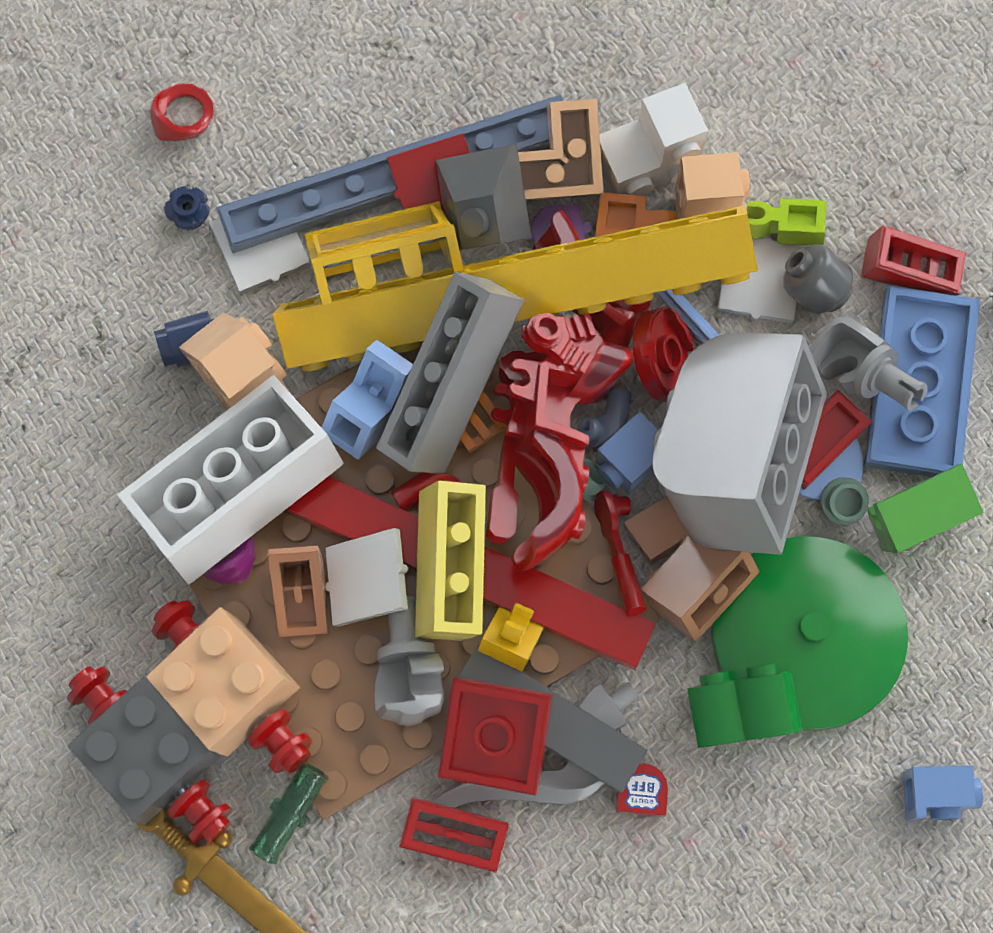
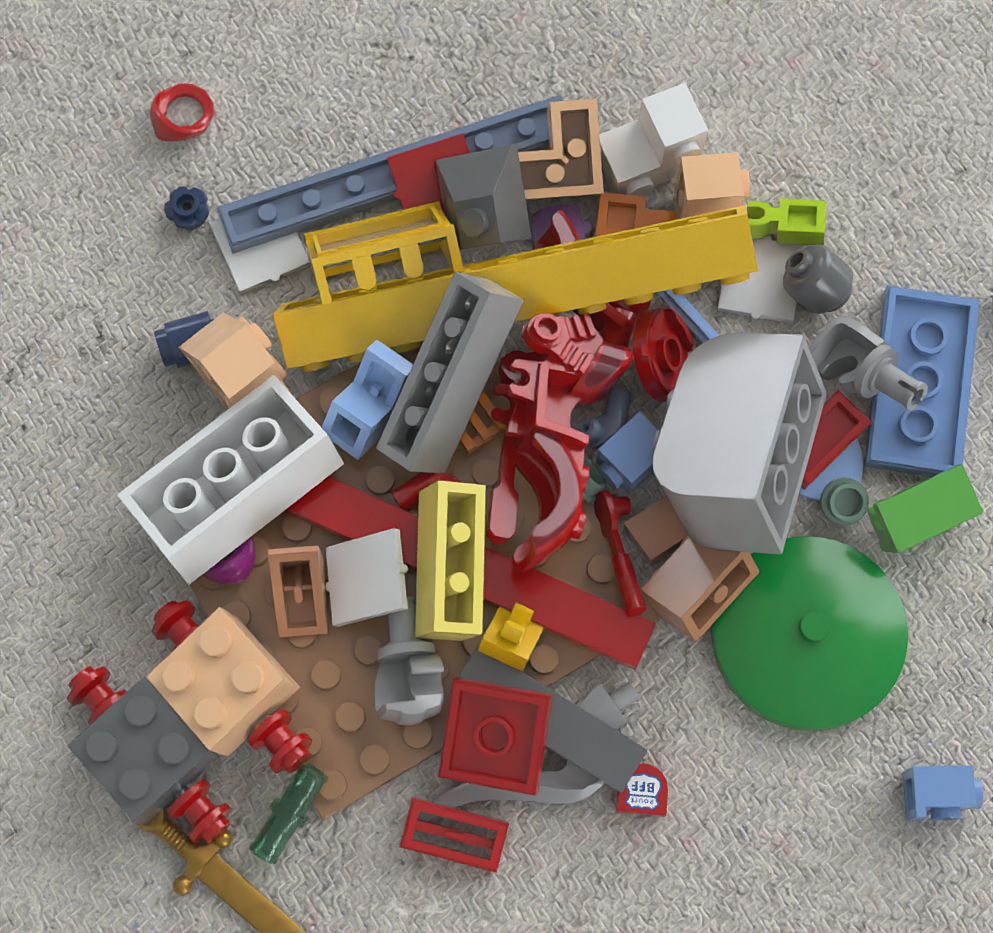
green brick [687,663,802,748] -> none
red slope [861,225,966,296] -> none

